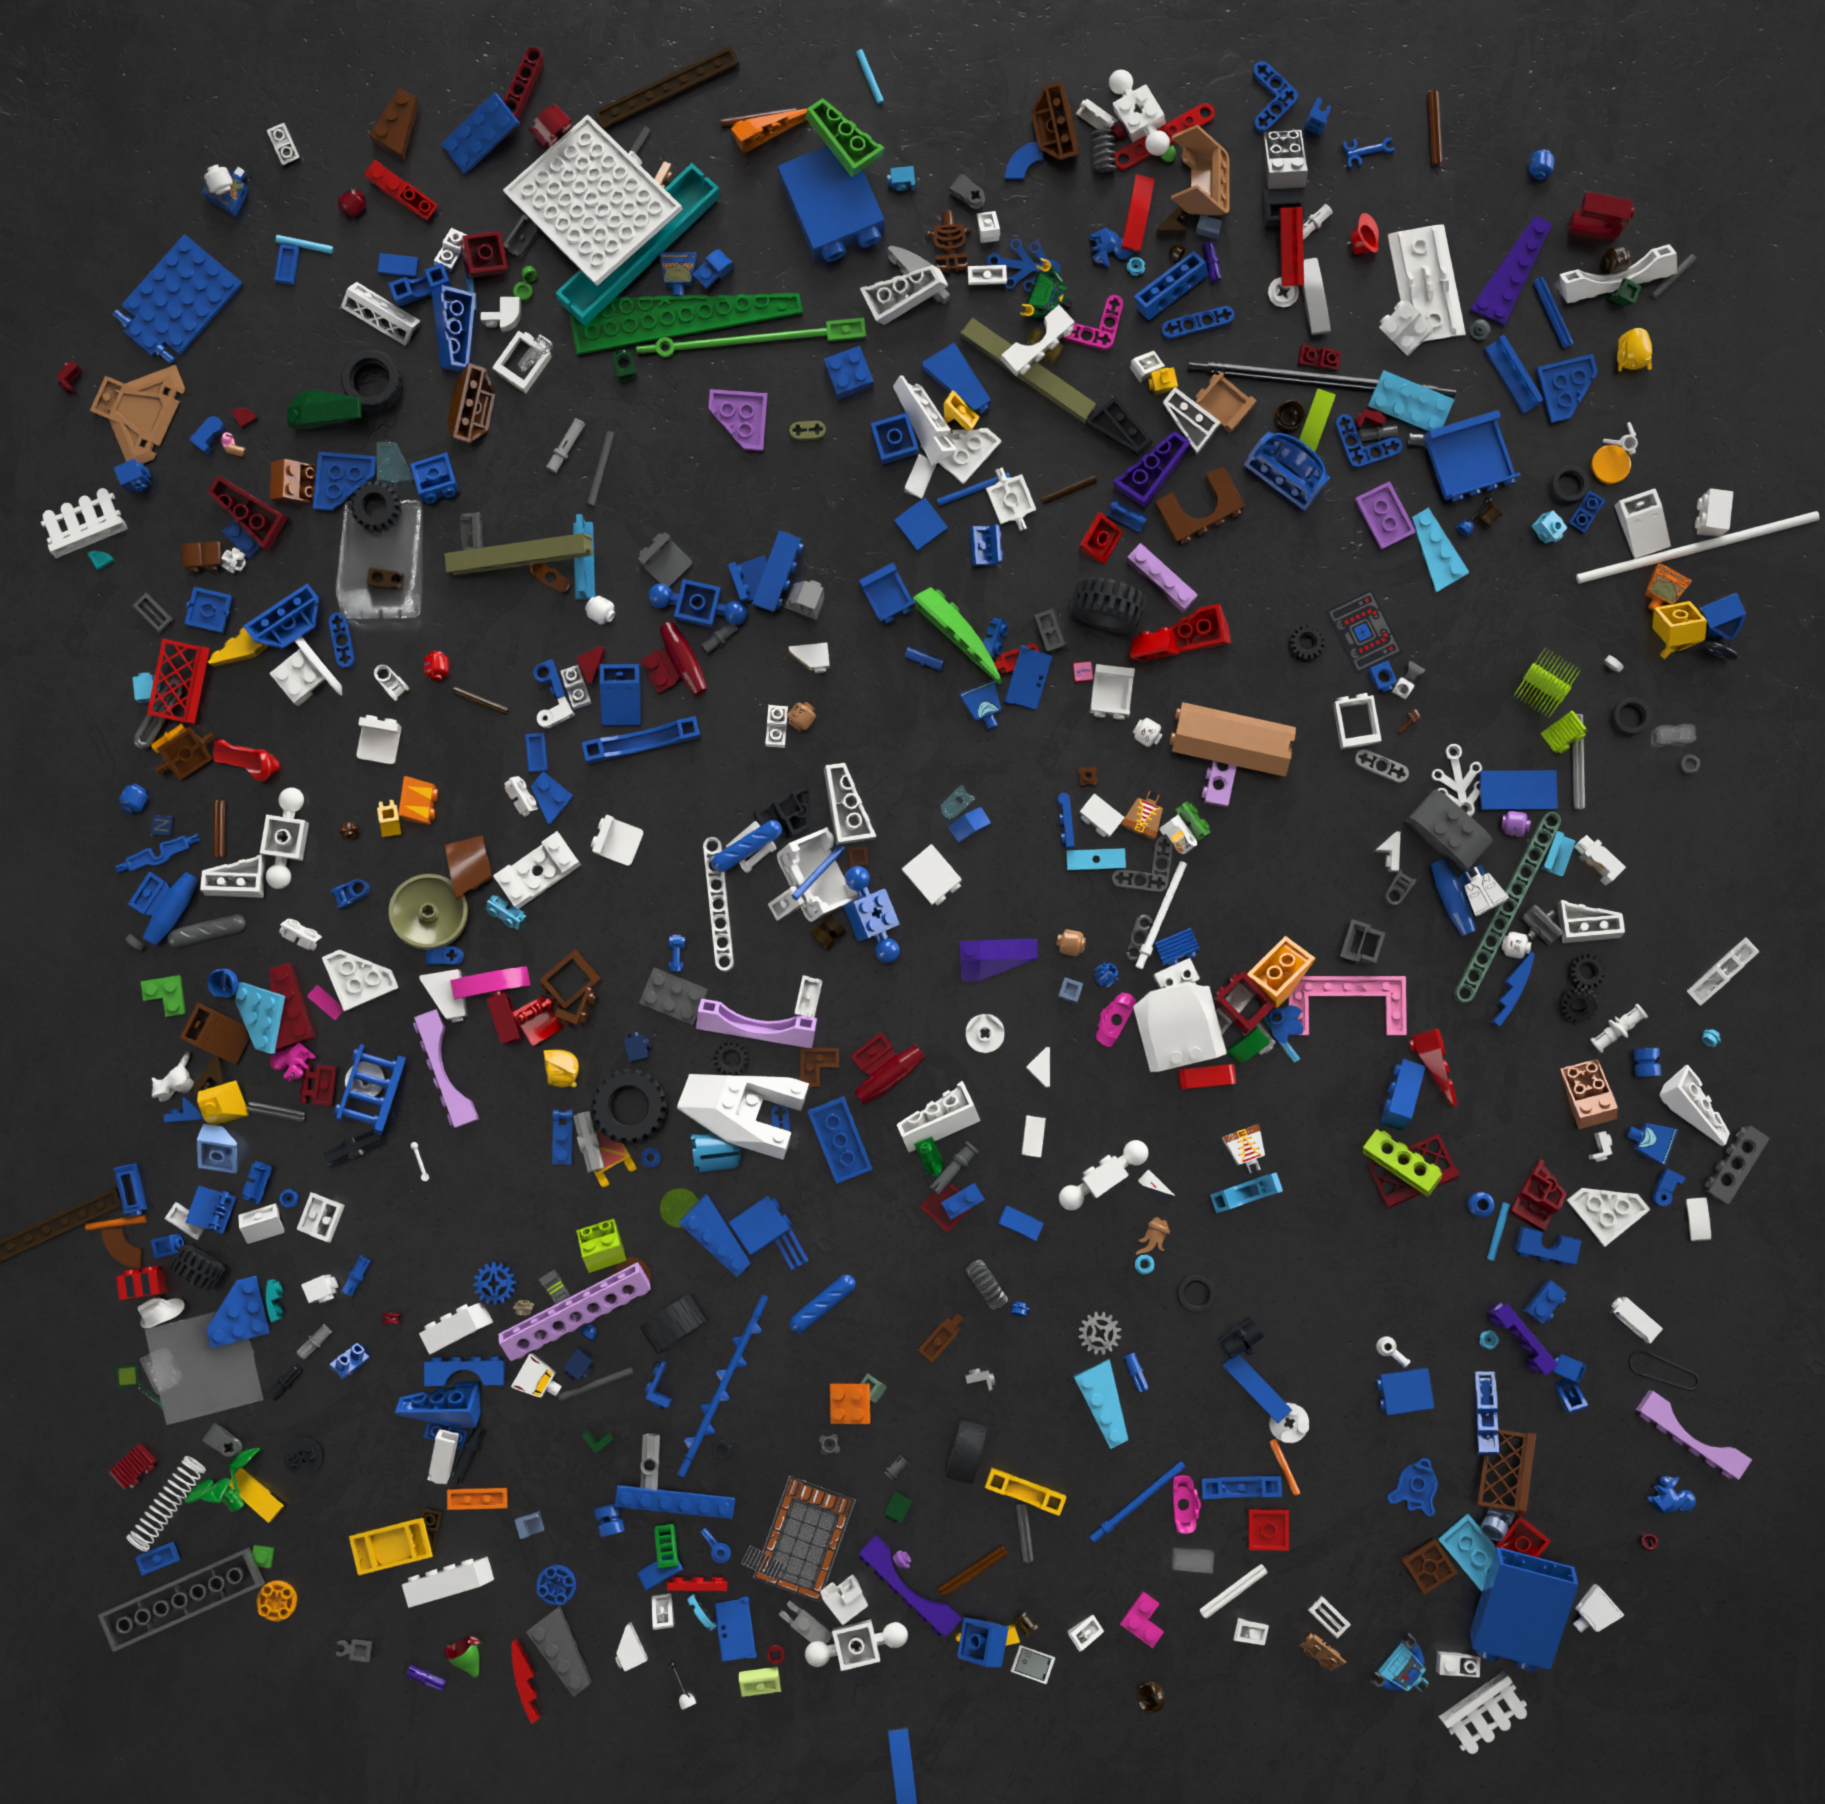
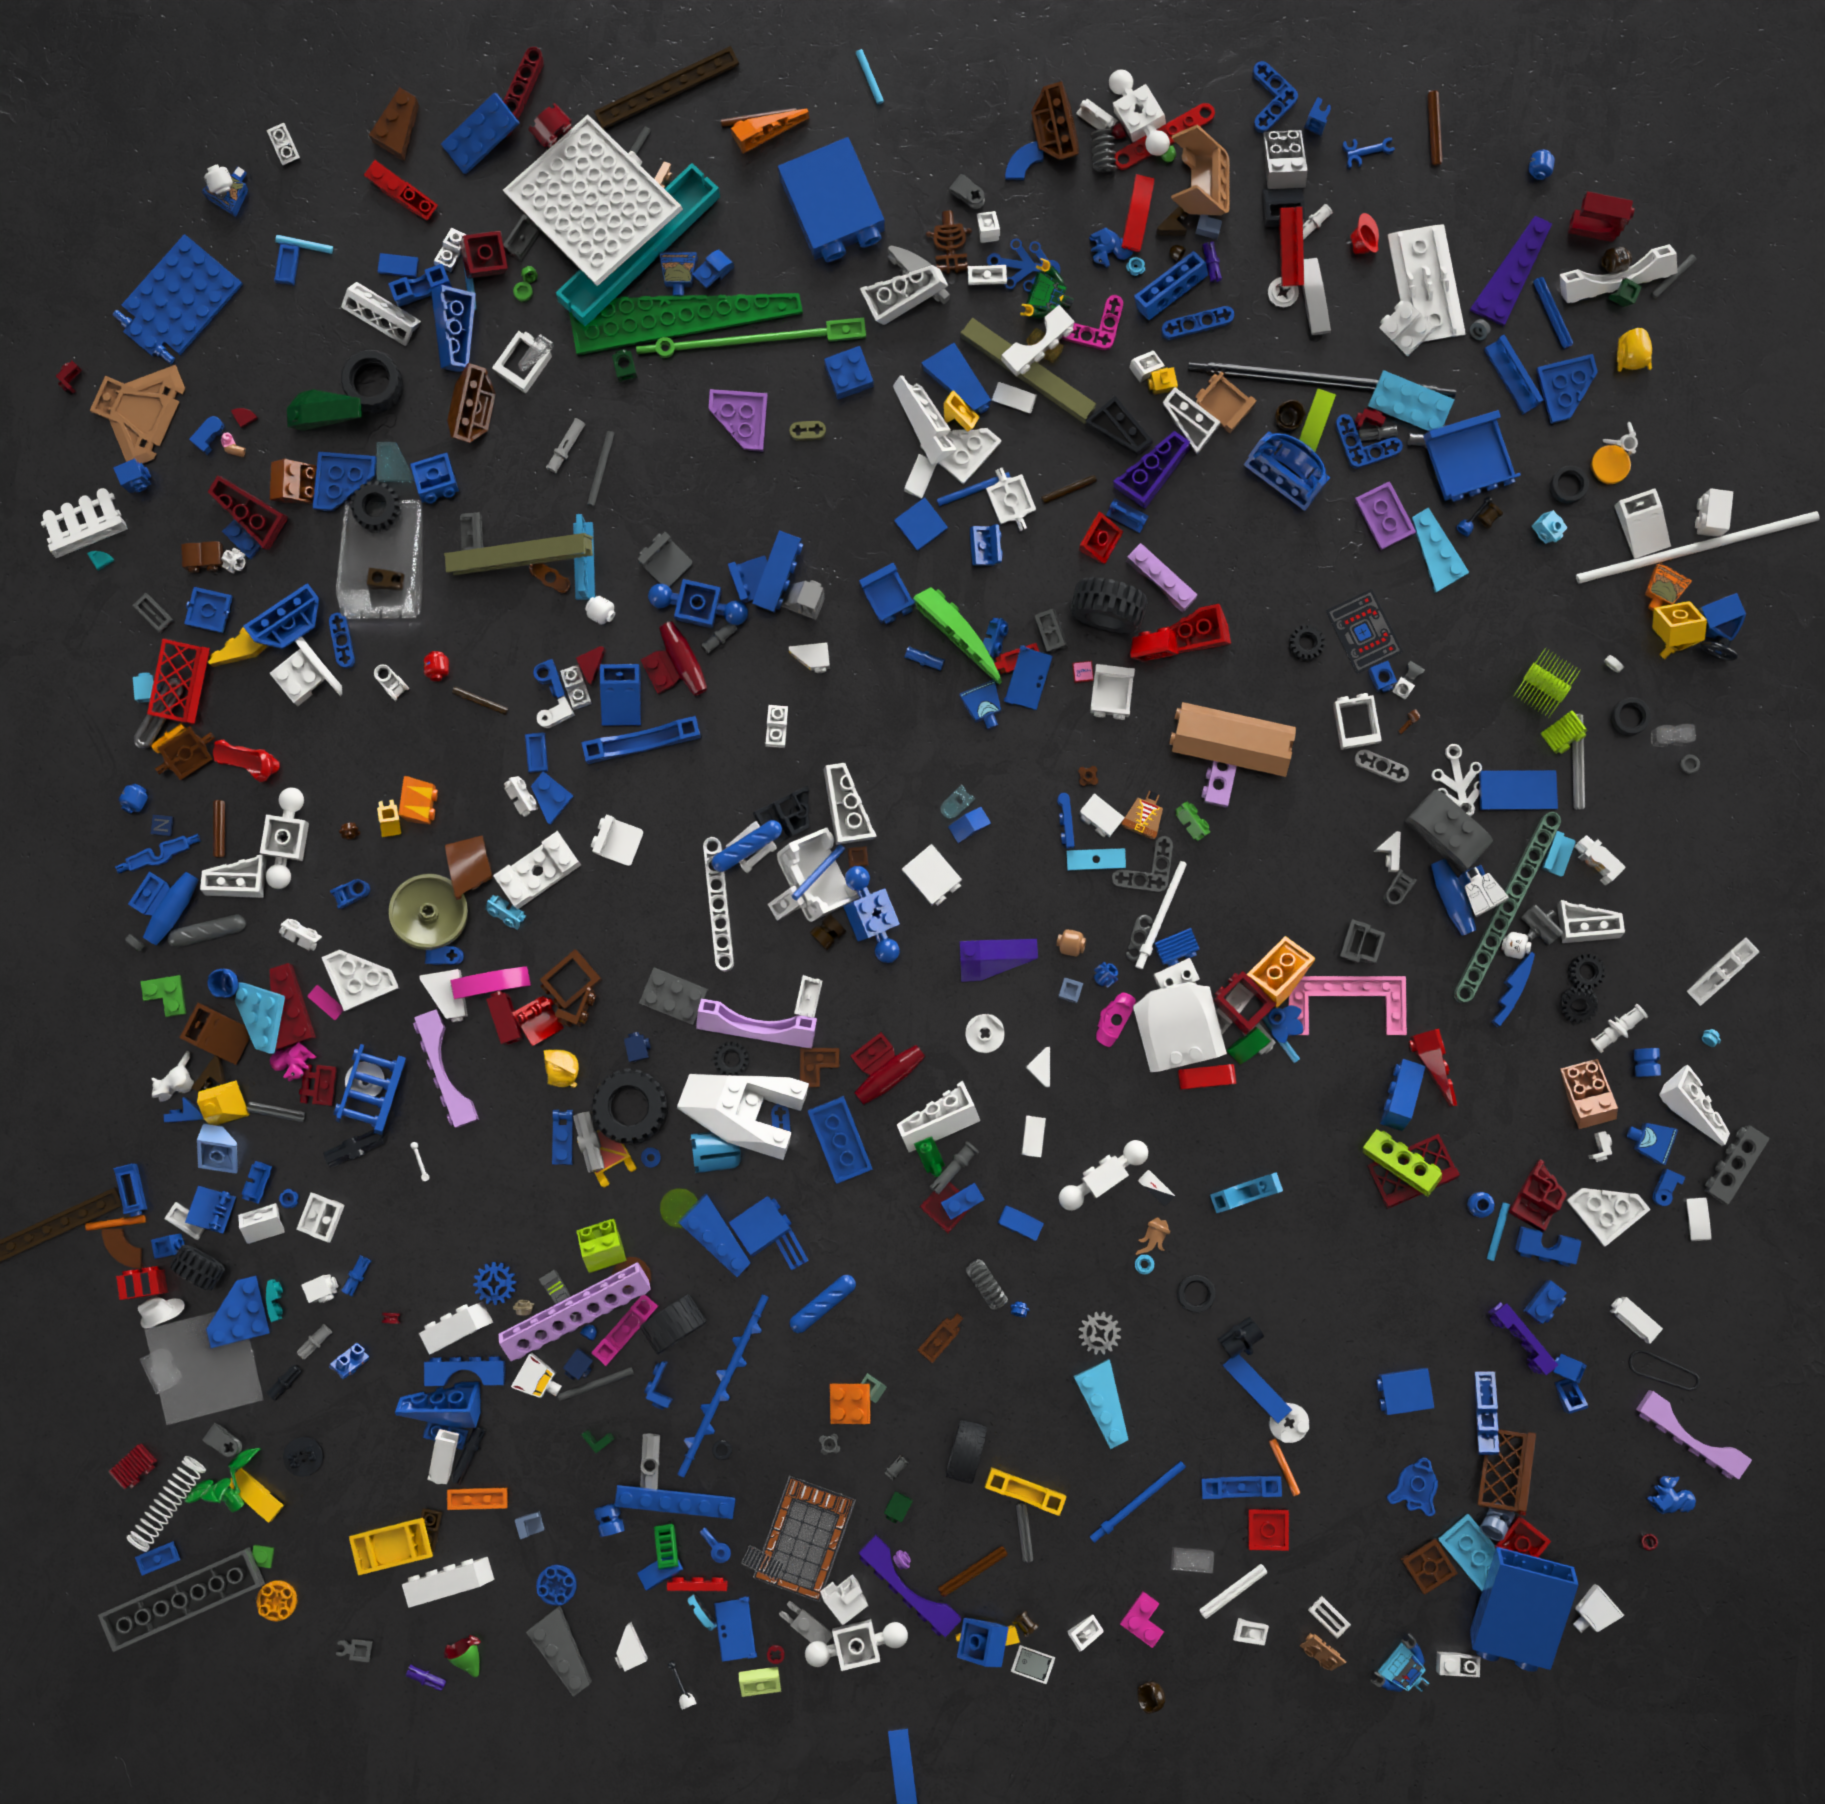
clear green piece [114,1362,168,1411] -> none
dark red head [337,189,366,217] -> none
white bracket [357,715,402,764] -> none
white brick [481,297,521,332] -> none
red slope [511,1639,540,1724] -> none
white slope [652,1593,675,1630] -> none
blue bar [668,935,685,972] -> none
medium nougat head [787,702,816,731] -> none
bright green wedge [805,98,884,177] -> none
blue brick [871,413,919,465] -> none
dark azure brick [887,166,915,191] -> none
light grey bracket [965,1368,996,1391] -> none
blue axle [1123,1352,1148,1393] -> none
white head [1133,718,1162,747] -> none
reddish brown arch [1154,466,1245,545] -> none
white leg [1159,814,1197,854] -> none
dark pink piece [1172,1475,1201,1534] -> none
torso [1222,1124,1265,1173] -> none
dark red slope [1297,344,1341,371] -> none
white bar [1376,1337,1410,1368] -> none
white fence [1438,1671,1527,1754] -> none
medium azure plate [1480,1330,1499,1350] -> none
medium lavender head [1502,811,1531,837] -> none
blue slope [1568,490,1606,533] -> none
none -> dark pink slope [592,1295,658,1366]
none -> white slope [992,382,1037,414]

